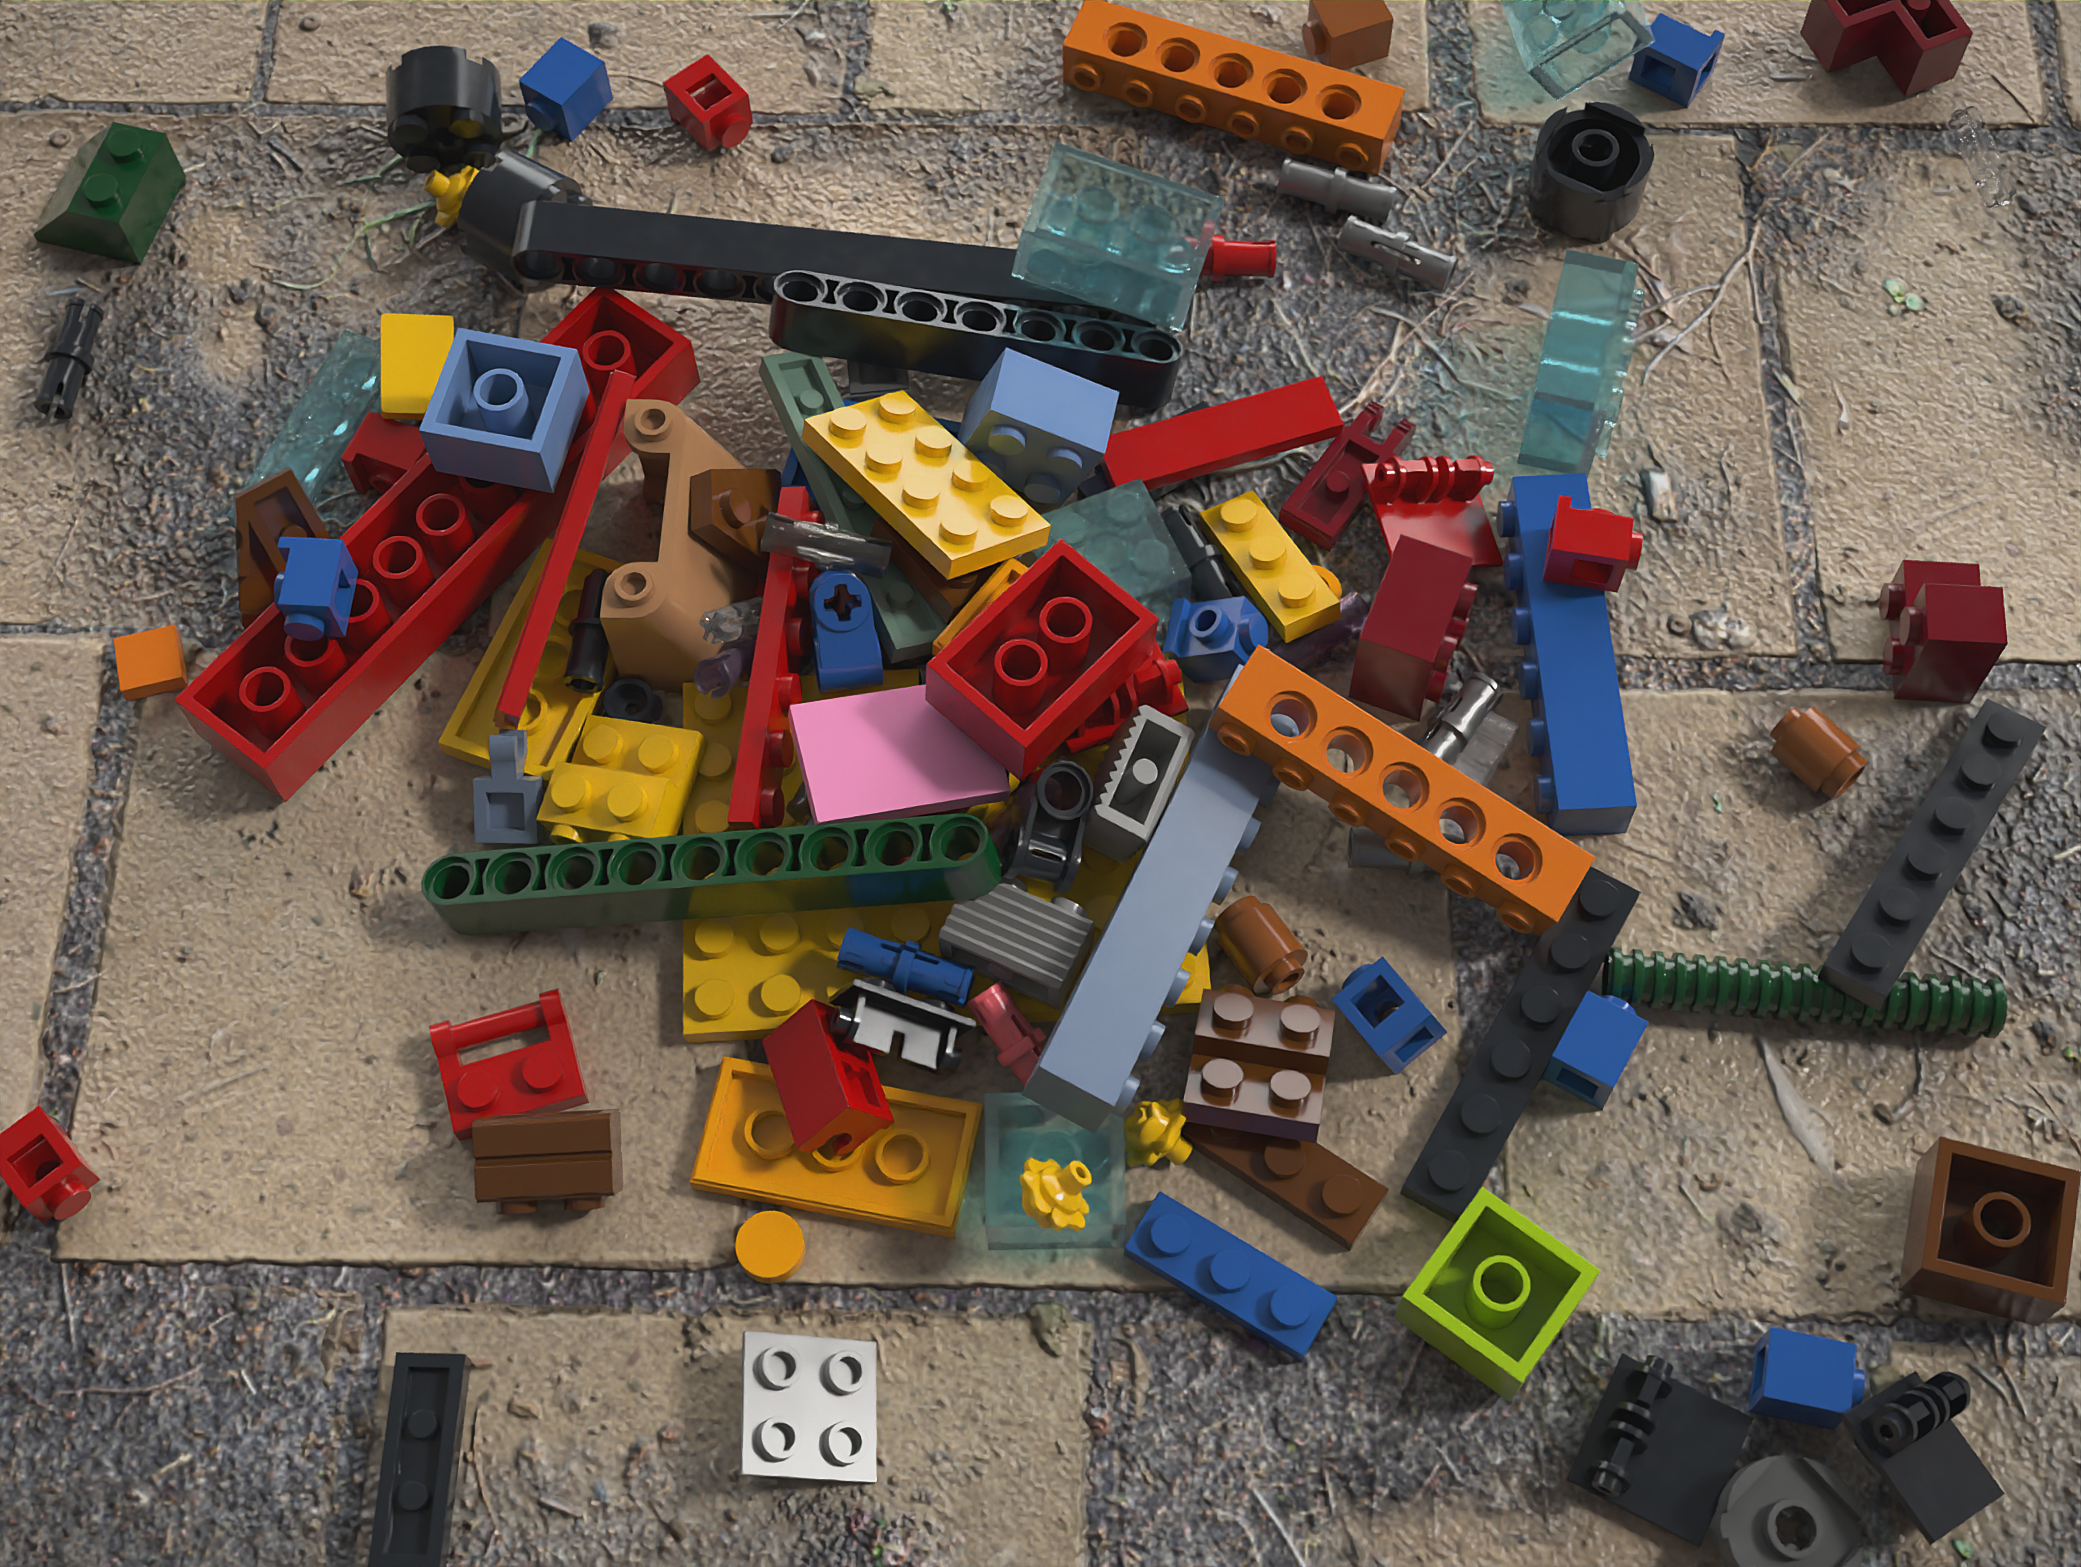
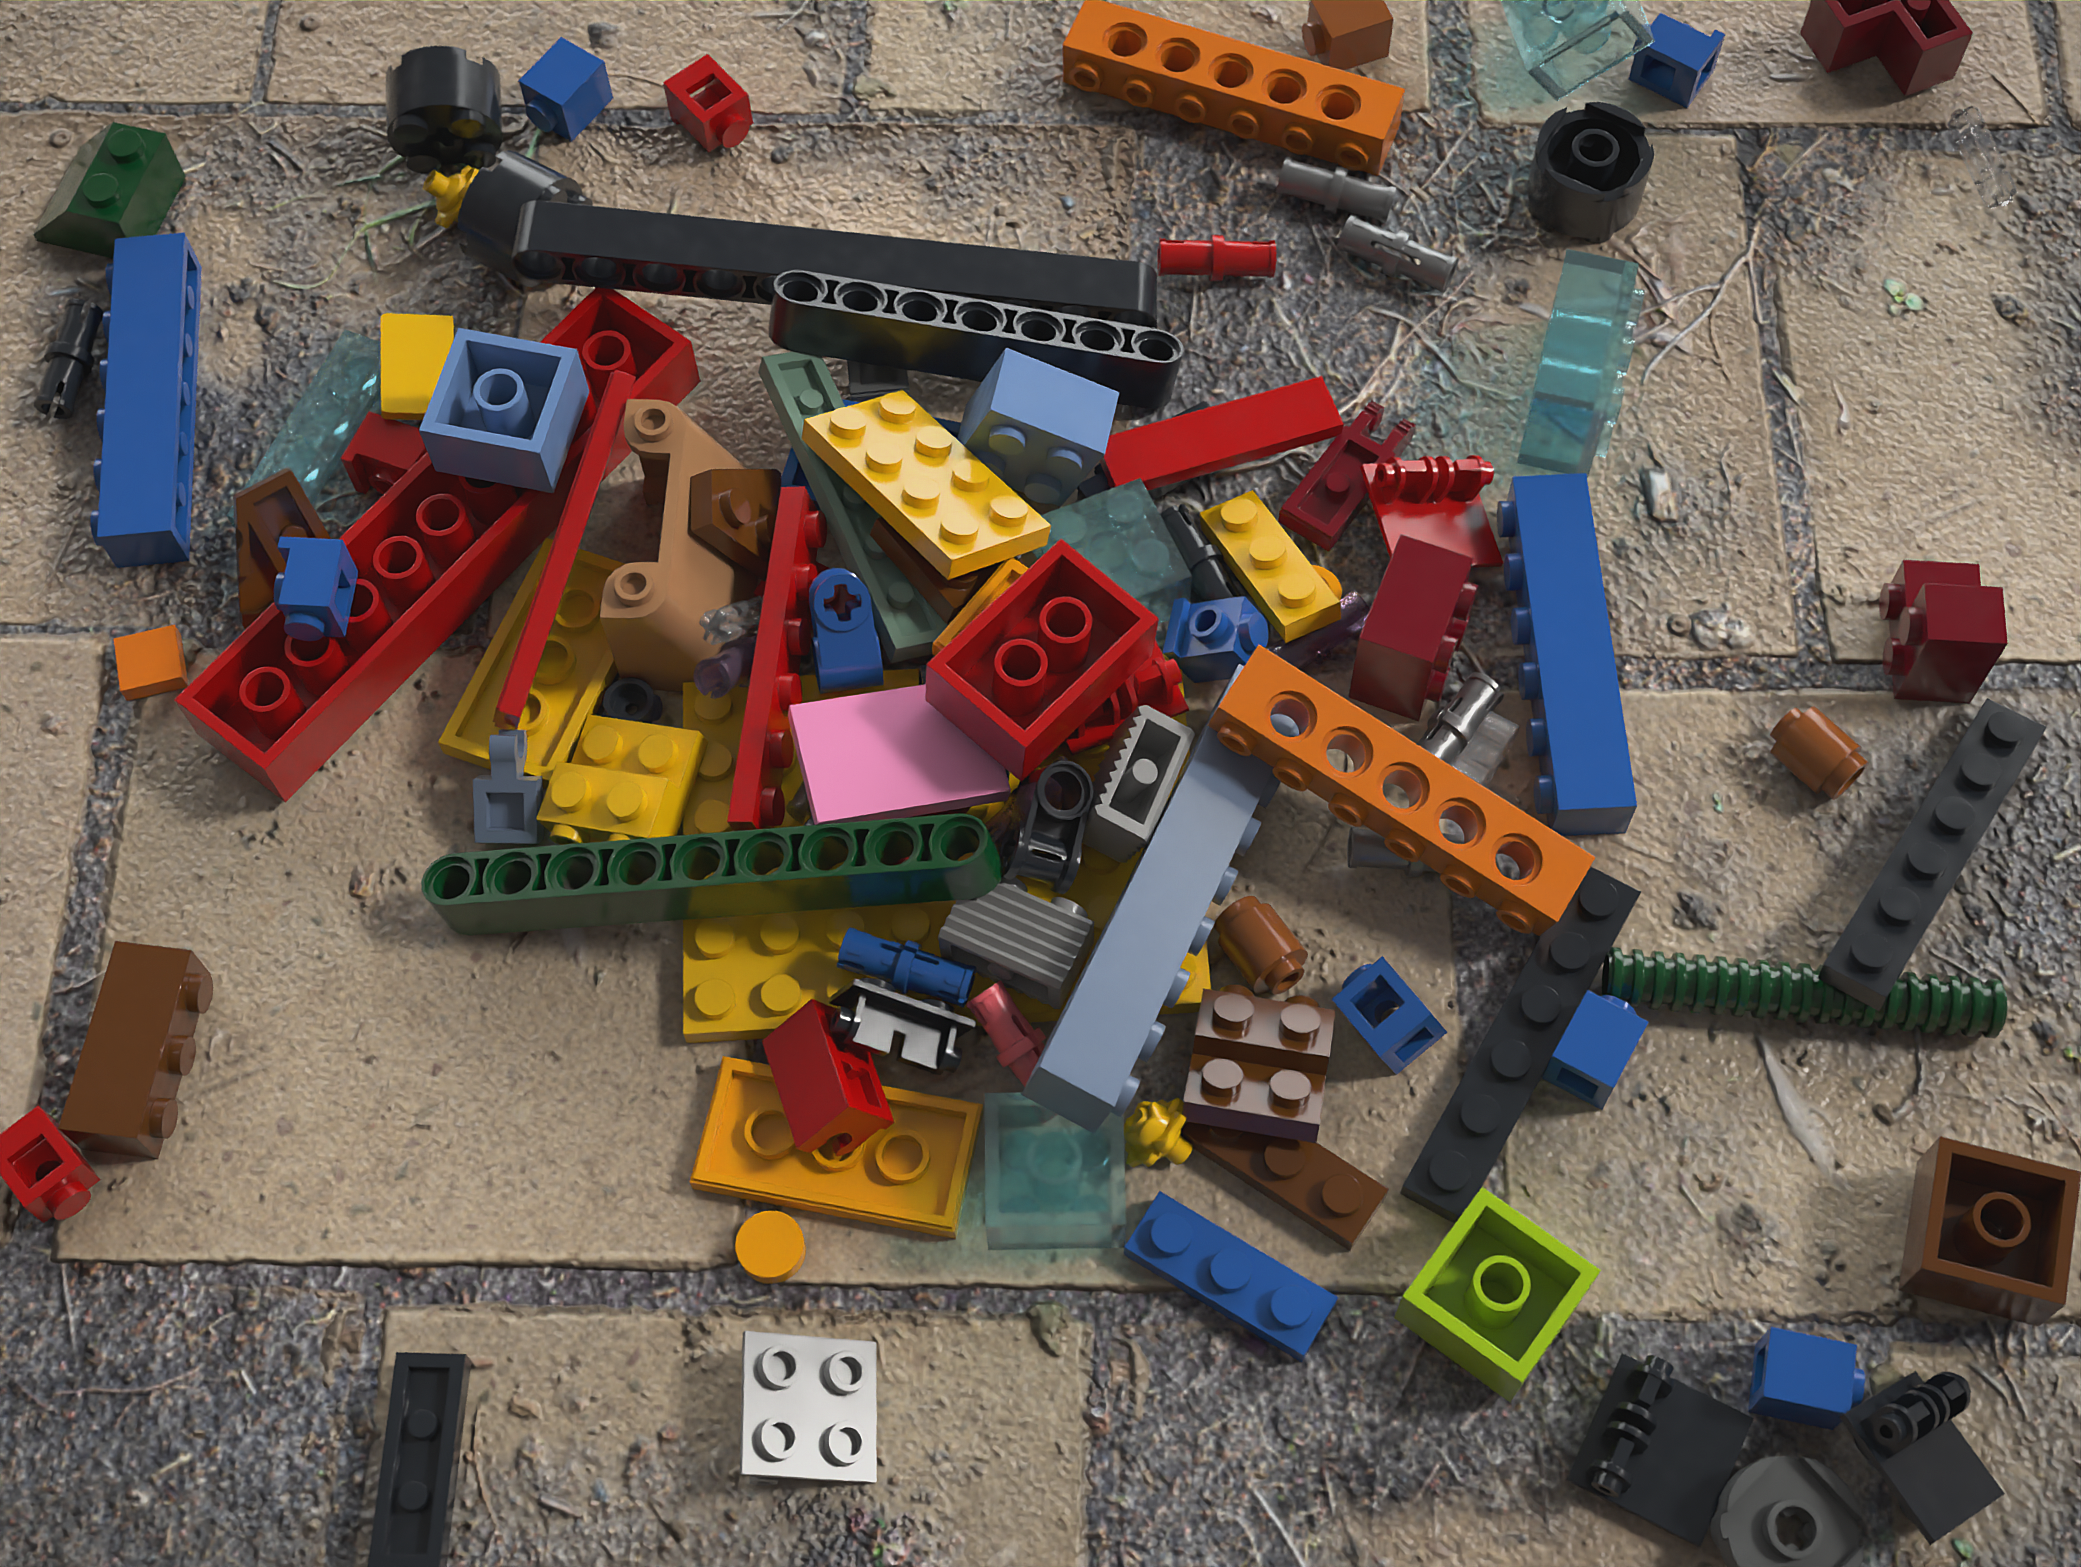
red plate [429,988,589,1141] -> none
reddish brown brick [472,1109,623,1214] -> none
black axle [562,569,612,694] -> none
clear smoke pin [760,511,893,580] -> none
clear light blue brick [1012,142,1225,332] -> none
yellow plant [1019,1158,1092,1231] -> none
red brick [1542,495,1643,593] -> none
none -> reddish brown brick [58,941,213,1159]
none -> blue brick [90,232,202,568]

